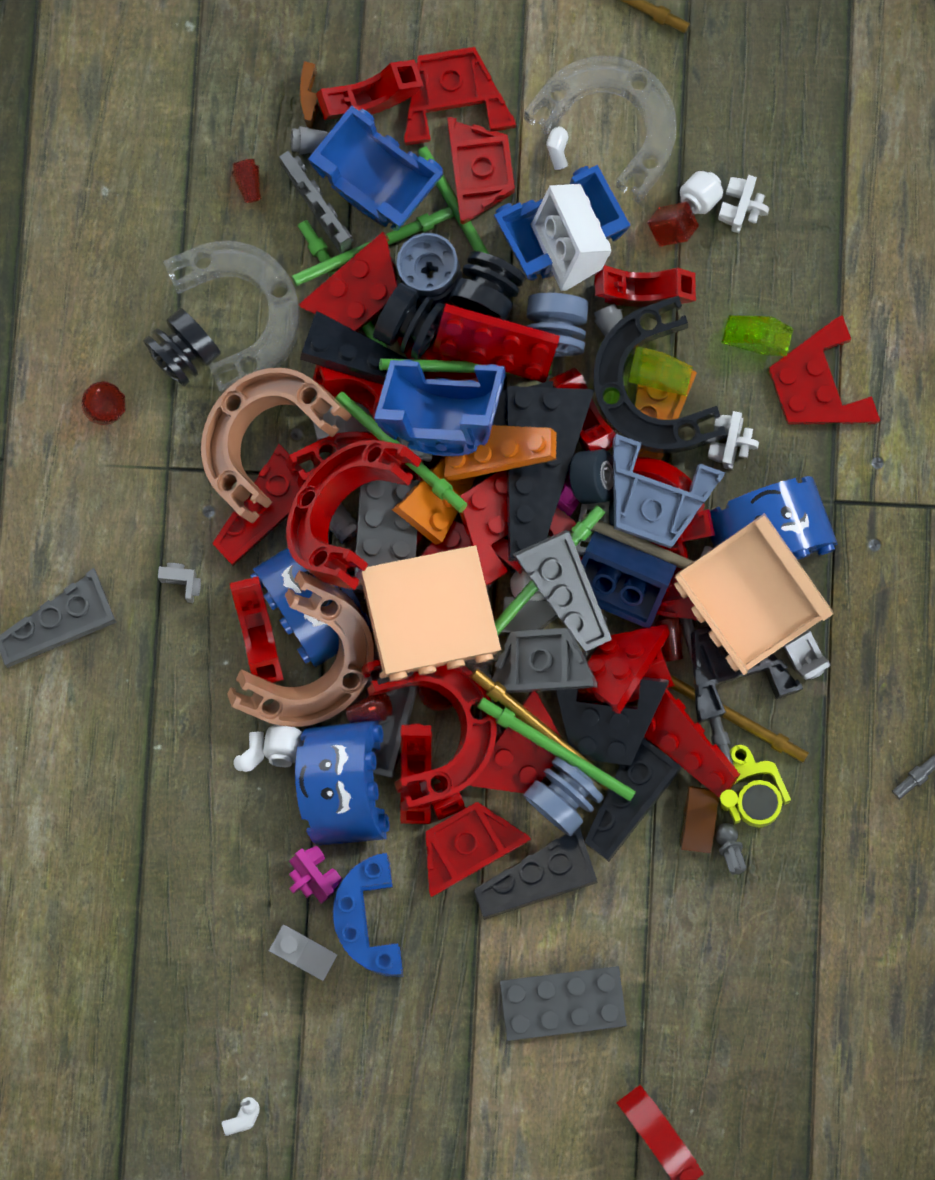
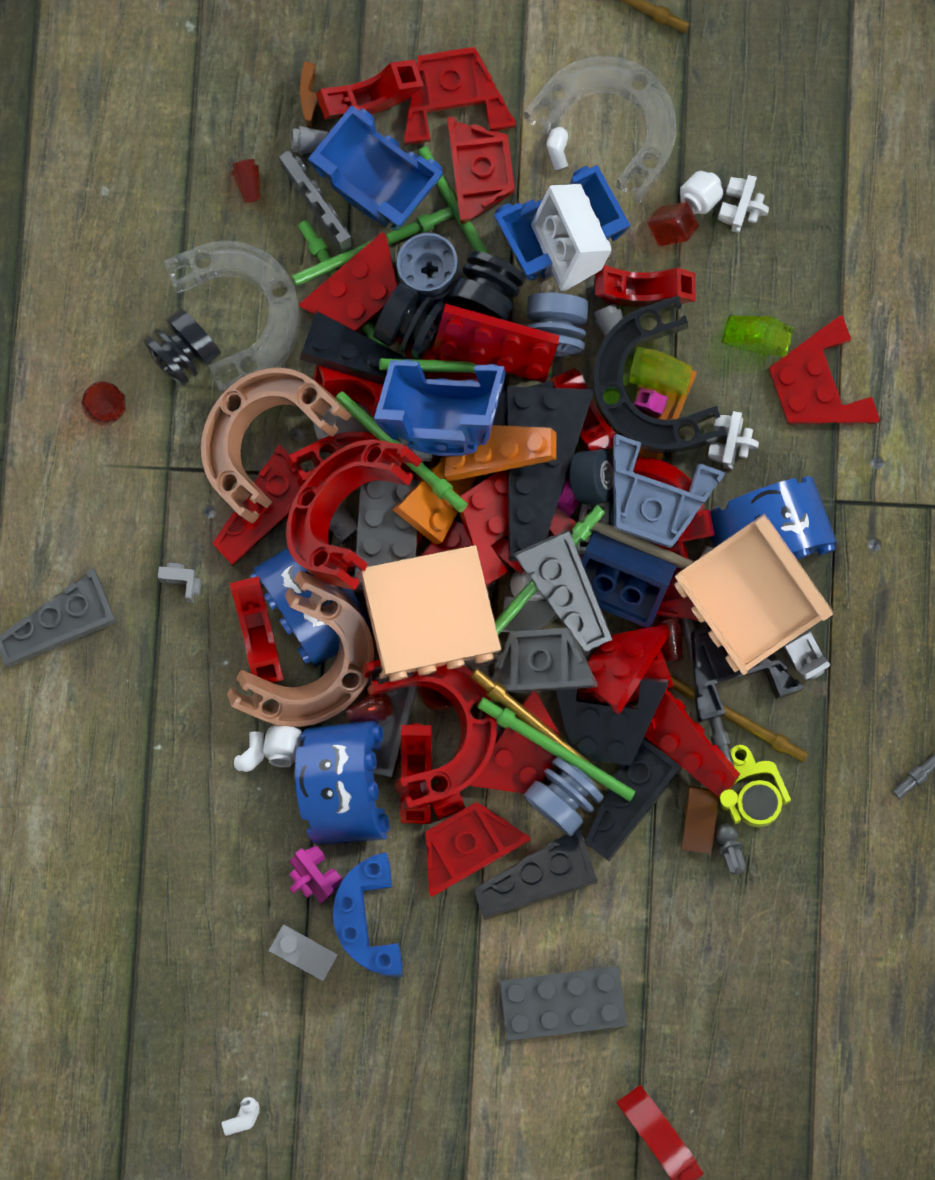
none -> dark pink piece [634,388,668,418]

